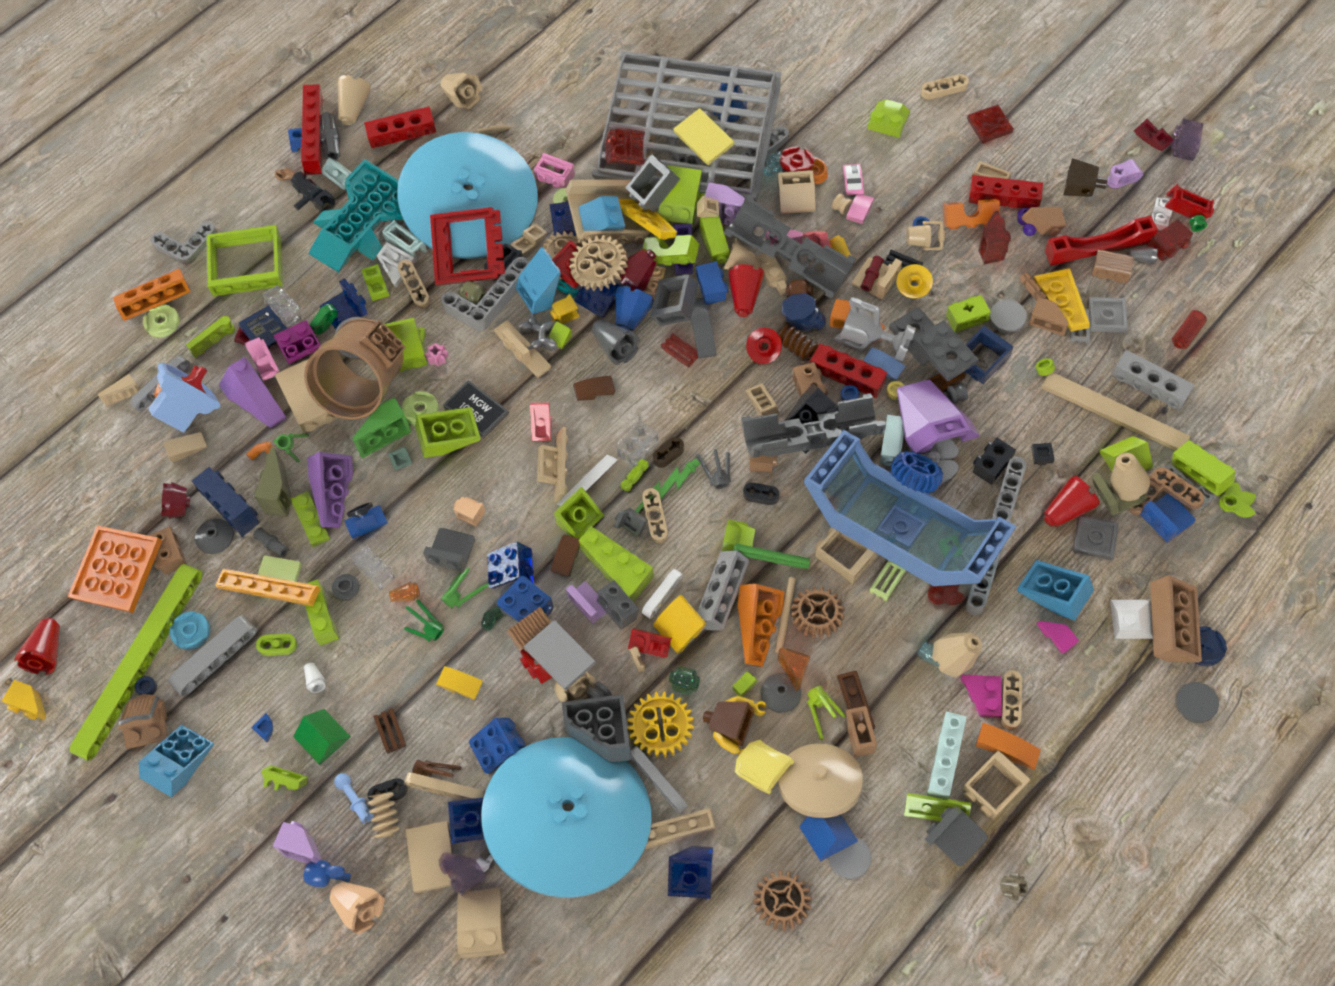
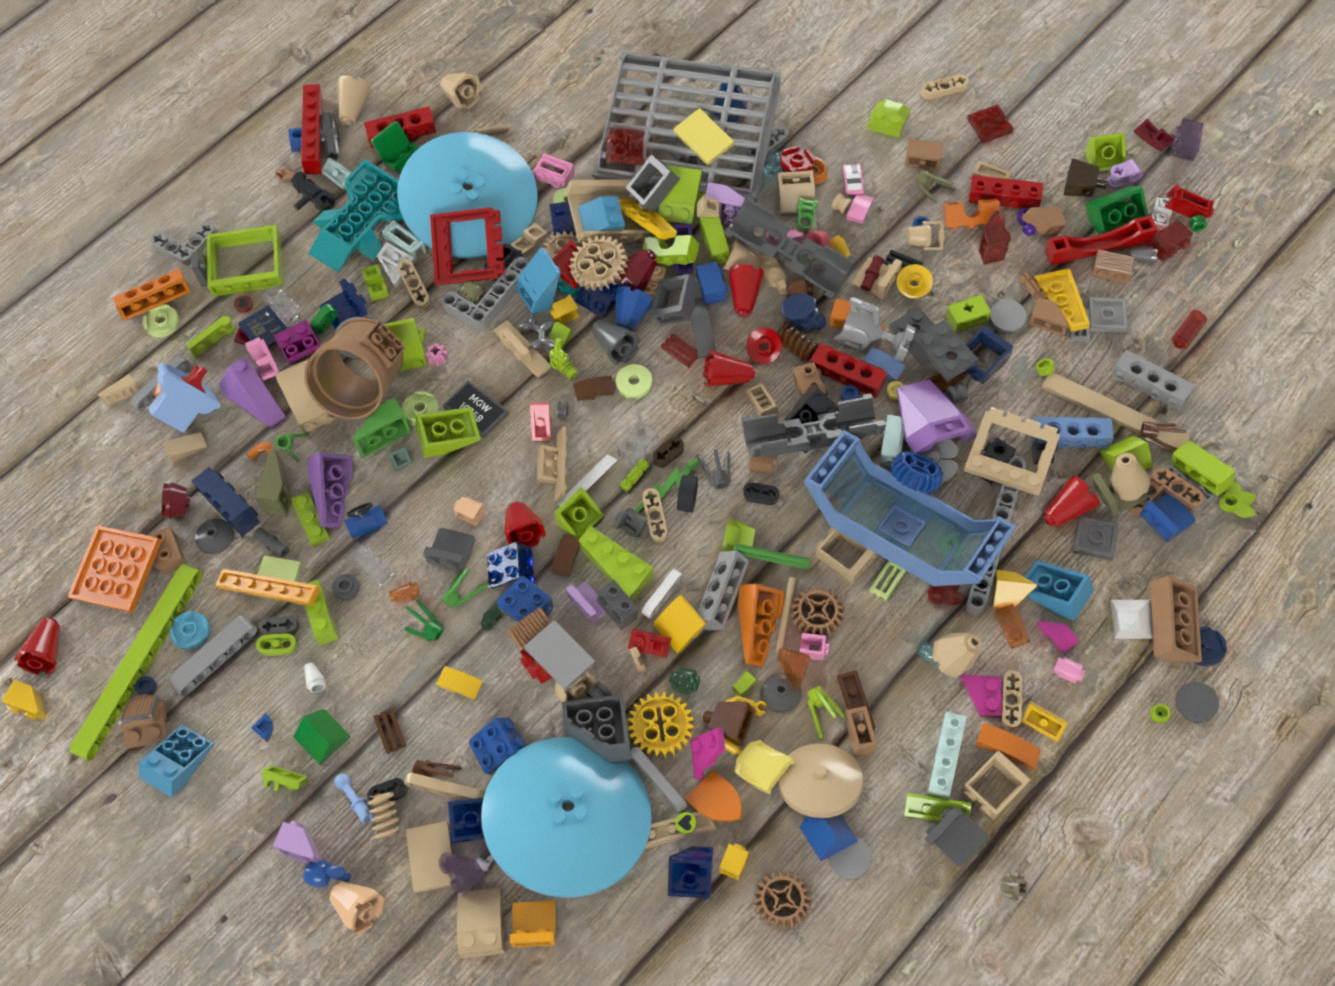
none -> dark grey wing [191,252,208,287]
none -> clear red tile [234,295,253,314]
none -> dark grey beam [259,616,299,635]
none -> green bracket [371,121,419,172]
none -> red cone [504,501,546,551]
none -> light orange bracket [510,901,556,948]
none -> lime piece [549,338,578,380]
none -> dark grey bush [556,401,569,419]
none -> yellowish green tile [616,364,652,399]
none -> lime tile [675,812,697,835]
none -> black tyre [677,475,698,513]
none -> orange shield [684,770,742,822]
none -> dark pink wing [691,728,725,779]
none -> red cone [703,350,755,387]
none -> yellow brick [719,844,749,880]
none -> bright green piece [796,197,817,233]
none -> bright pink window [799,633,829,661]
none -> medium nougat brick [905,139,944,171]
none -> olive plant [916,170,956,204]
none -> tan hinge [964,407,1060,496]
none -> yellow slope [993,570,1037,610]
none -> clear orange slope [994,604,1030,649]
none -> yellow slope [1021,702,1069,742]
none -> medium blue brick [1032,417,1114,449]
none -> bright pink brick [1053,657,1085,684]
none -> lime slope [1085,132,1126,171]
none -> green slope [1085,186,1149,235]
none -> reddish brown plant [1140,421,1186,453]
none -> lime plate [1150,704,1171,724]

